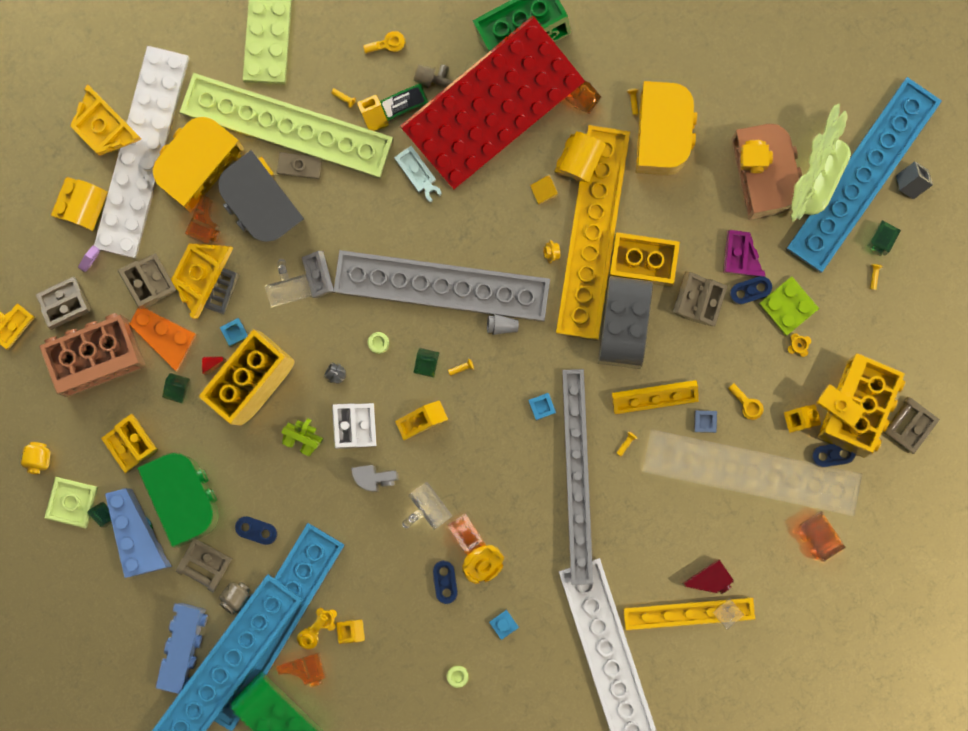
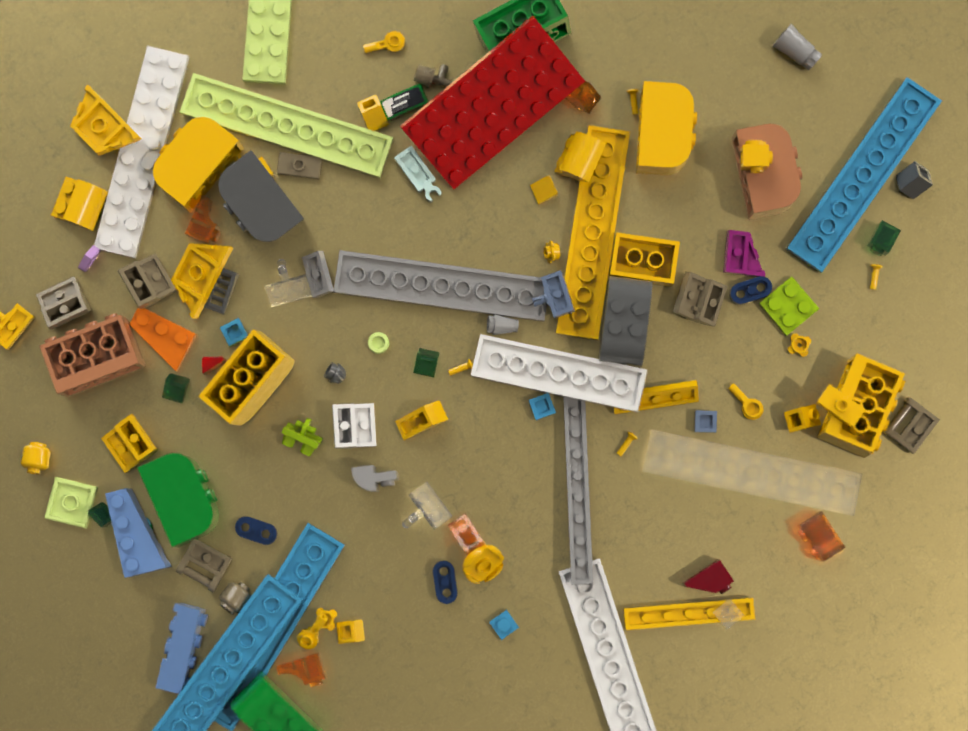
yellow piece [331,88,356,108] -> none
yellowish green tile [447,666,469,688] -> none
yellowish green plant [791,103,851,222] -> none
dark blue plate [812,444,856,468] -> none
none -> white plate [471,334,647,413]
none -> sand blue plate [532,270,575,318]
none -> light grey plant [772,23,822,70]

